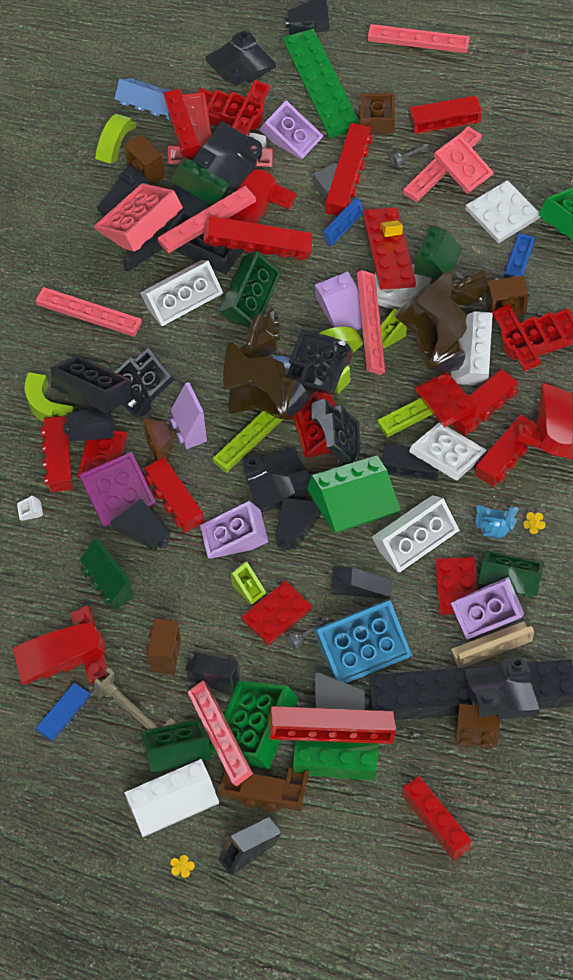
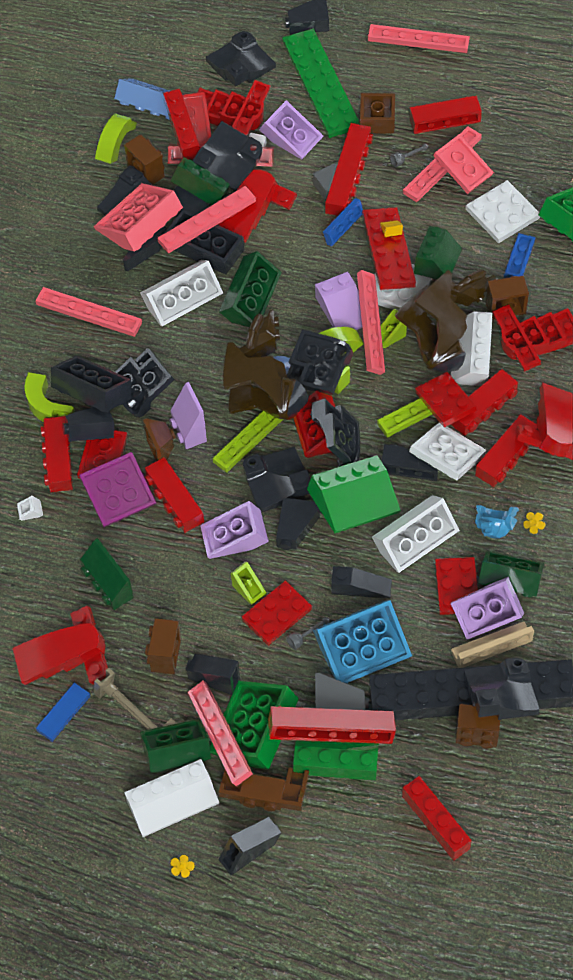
black slope [110,499,170,550] -> none
red brick [204,216,312,260] -> none

